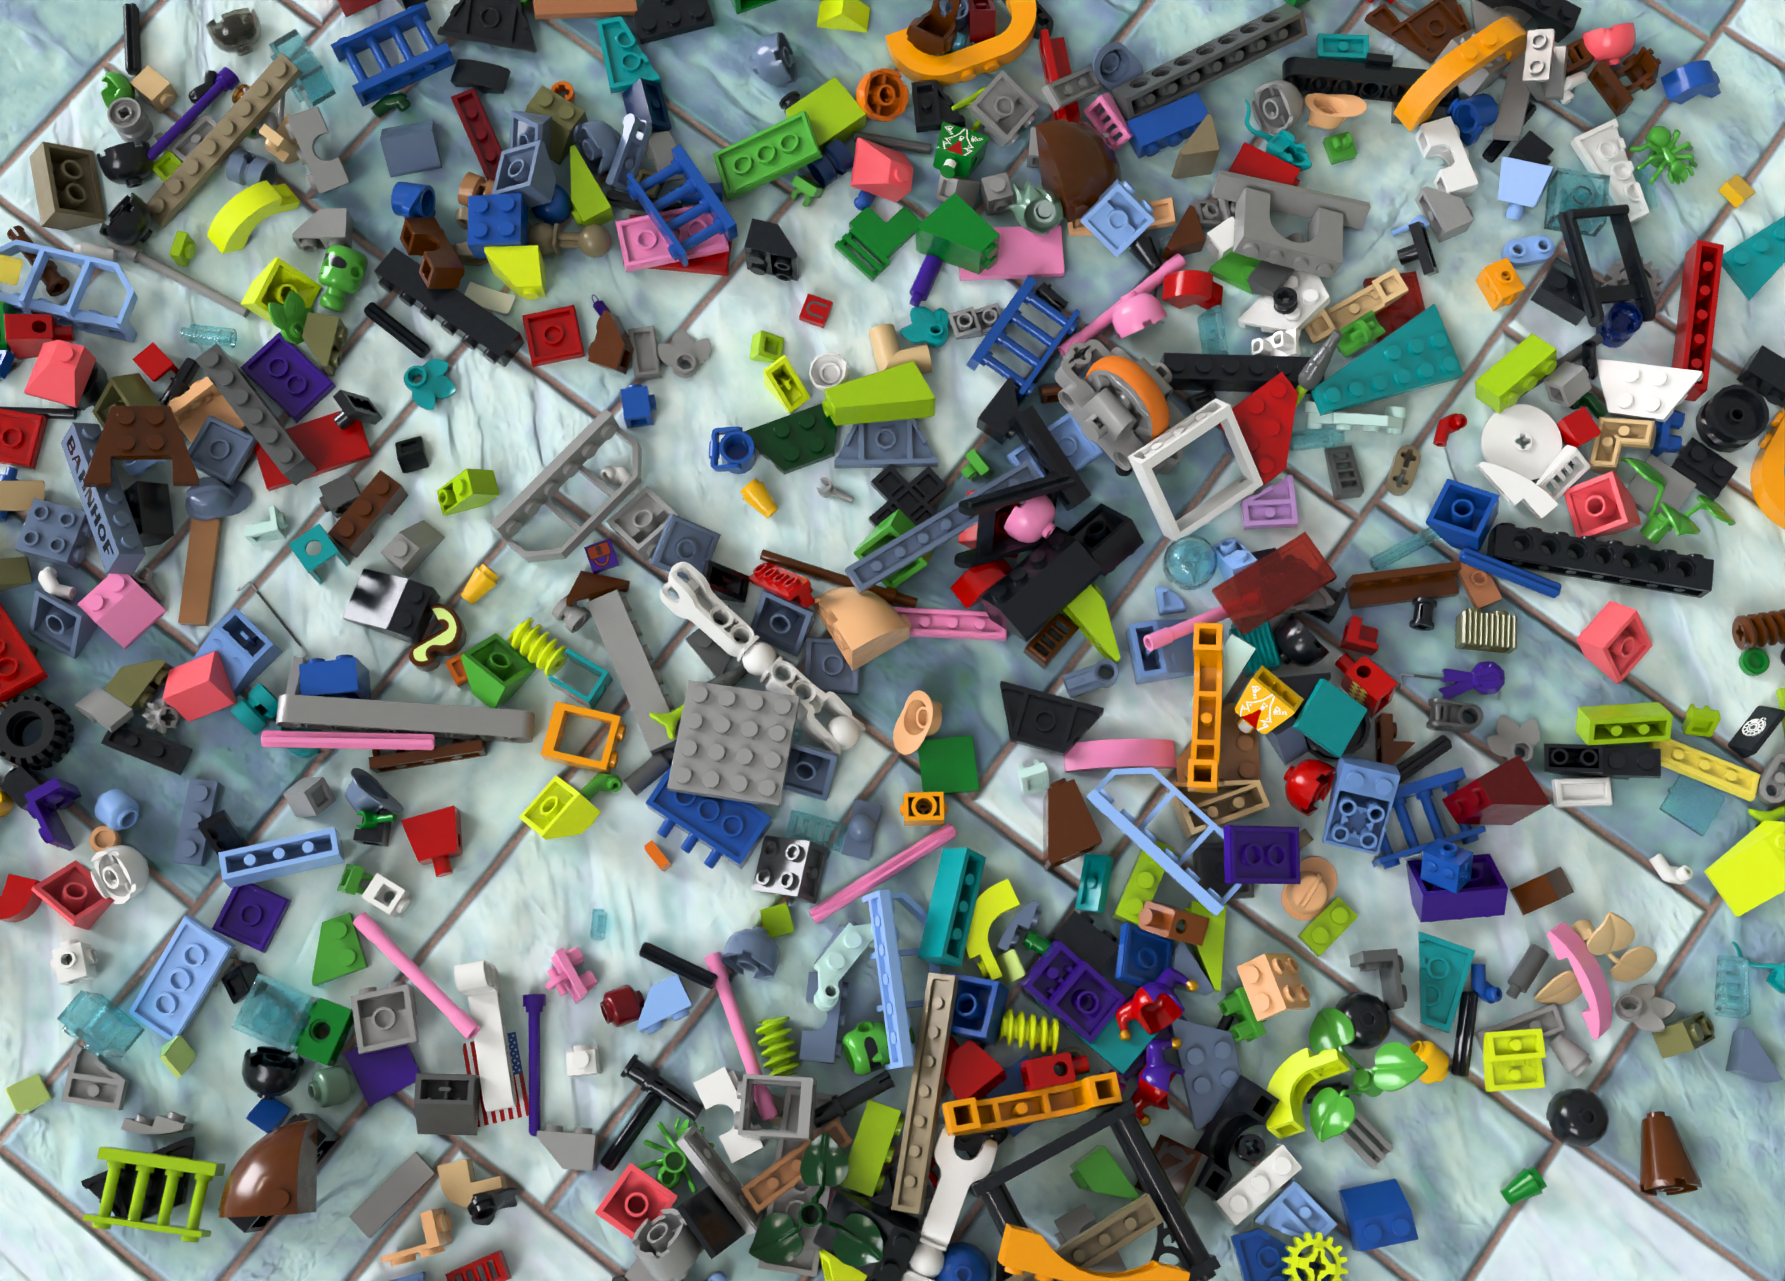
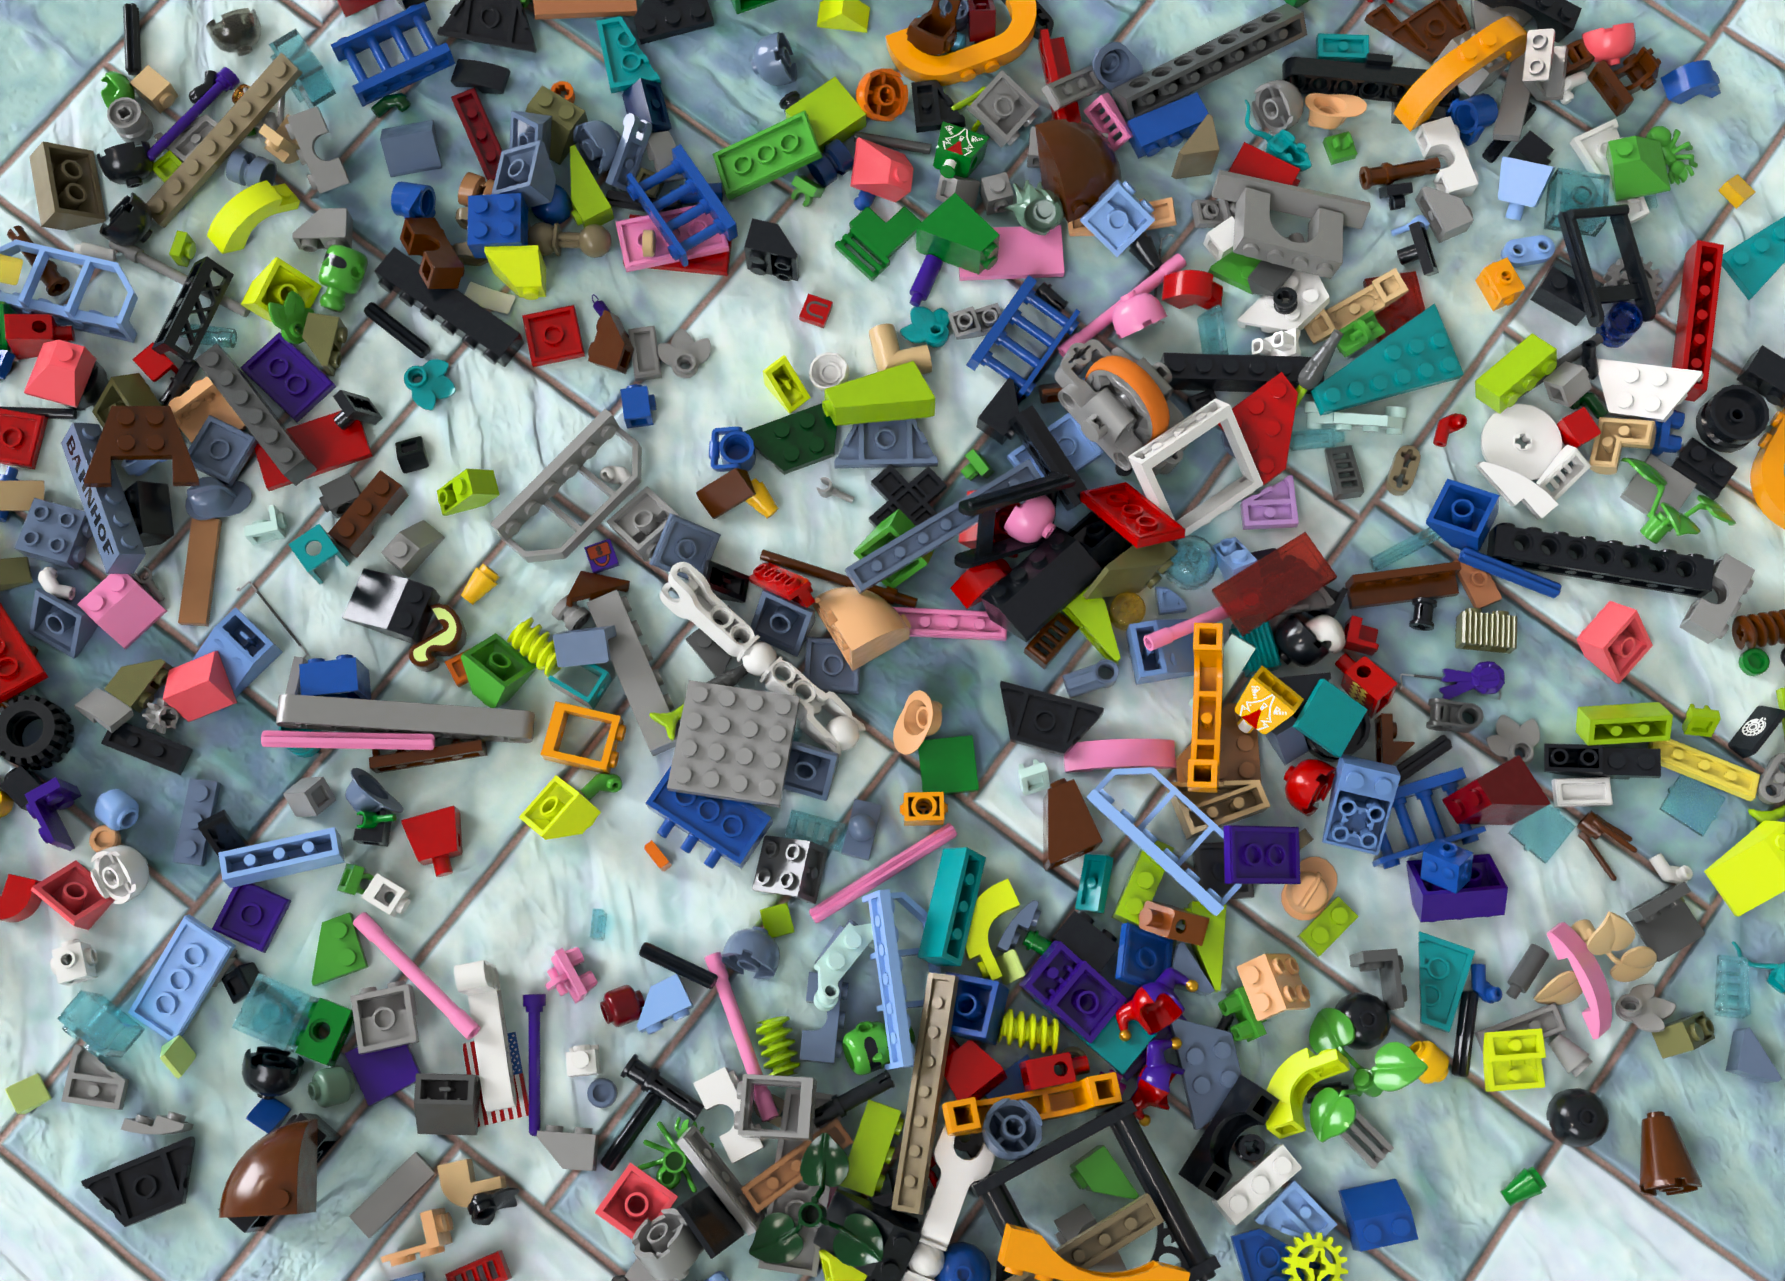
lime fence [83,1147,226,1243] -> none
teal wheel [230,682,278,735] -> none
dark grey cylinder [623,749,674,796] -> none
lime slope [749,330,784,363] -> none
tile [1134,1134,1208,1207] -> none
reddish brown slope [1162,205,1206,260] -> none
reddish brown slope [1510,867,1574,915] -> none
coral slope [1564,471,1642,538] -> none
none -> black fence [152,256,234,362]
none -> sand blue panel [553,625,616,667]
none -> sand blue tile [587,1078,617,1108]
none -> tan tile [642,230,656,257]
none -> reddish brown slope [696,468,756,519]
none -> sand blue cylinder [982,1098,1043,1161]
none -> red tile [1080,482,1186,548]
none -> olive slope [1083,541,1178,599]
none -> clear yellow head [1109,592,1146,631]
none -> white hair [1304,614,1346,654]
none -> reddish brown pin [1359,157,1441,190]
none -> black tile [1379,182,1413,210]
none -> clear light blue piece [1508,805,1576,864]
none -> reddish brown plant [1576,810,1637,881]
none -> bright green slope [1606,136,1671,202]
none -> dark grey bracket [1625,882,1705,962]
none -> light grey arch [1679,553,1755,644]

